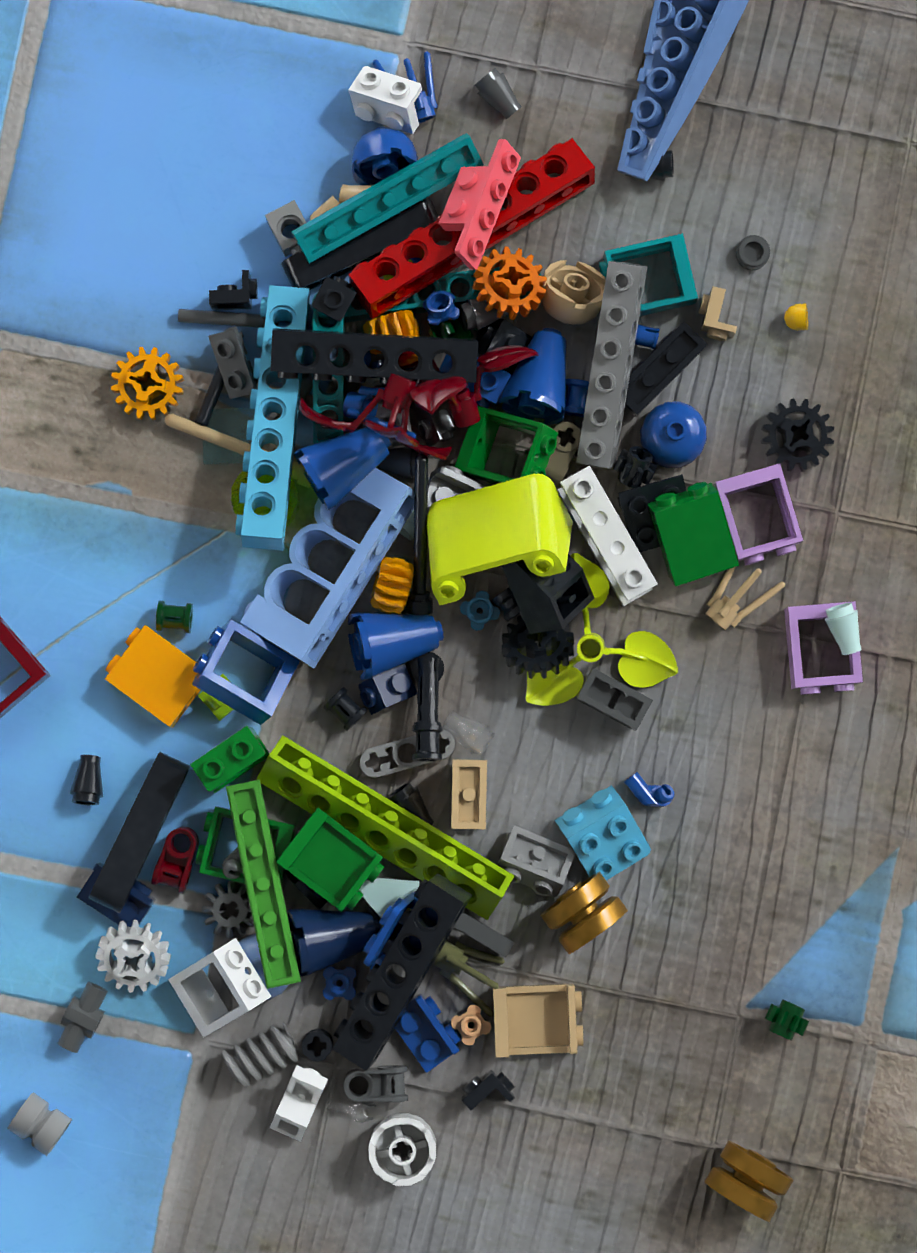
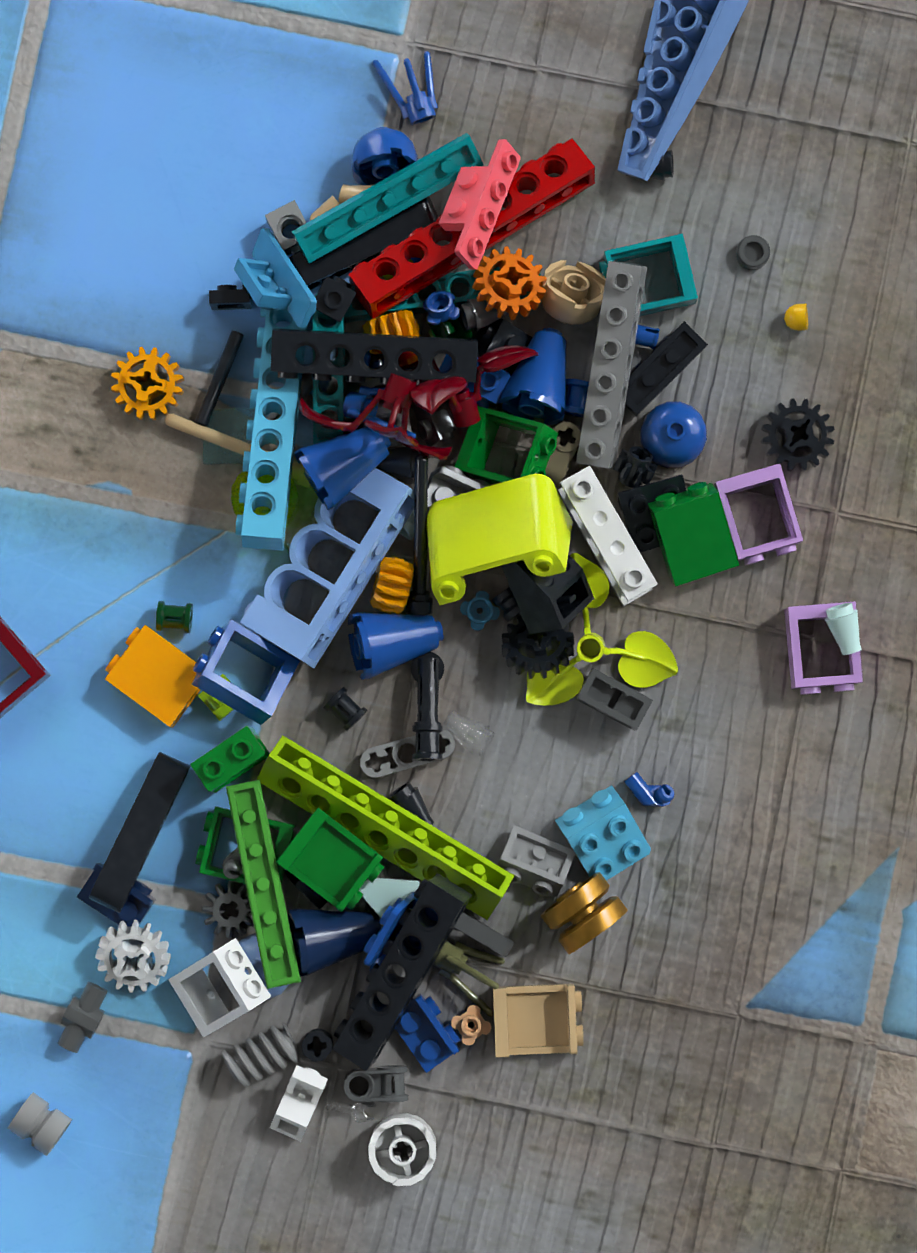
black cone [70,755,103,805] -> none
dark red piece [151,826,199,894] -> none
dark grey piece [178,309,279,328] -> none
dark grey hinge [208,326,258,399] -> none
blue plate [323,966,356,1000] -> none
white bracket [348,66,422,134] -> none
dark blue bracket [358,664,417,715] -> none
tan panel [451,759,487,829] -> none
black bracket [462,1070,515,1110] -> none
dark grey cone [475,68,522,119] -> none
tan bracket [699,286,737,341] -> none
pearl gold wheel [704,1140,794,1222] -> none
tan plant [705,567,785,631] -> none
dark green gear [765,999,809,1041] -> none
none -> dark azure bracket [234,228,317,328]

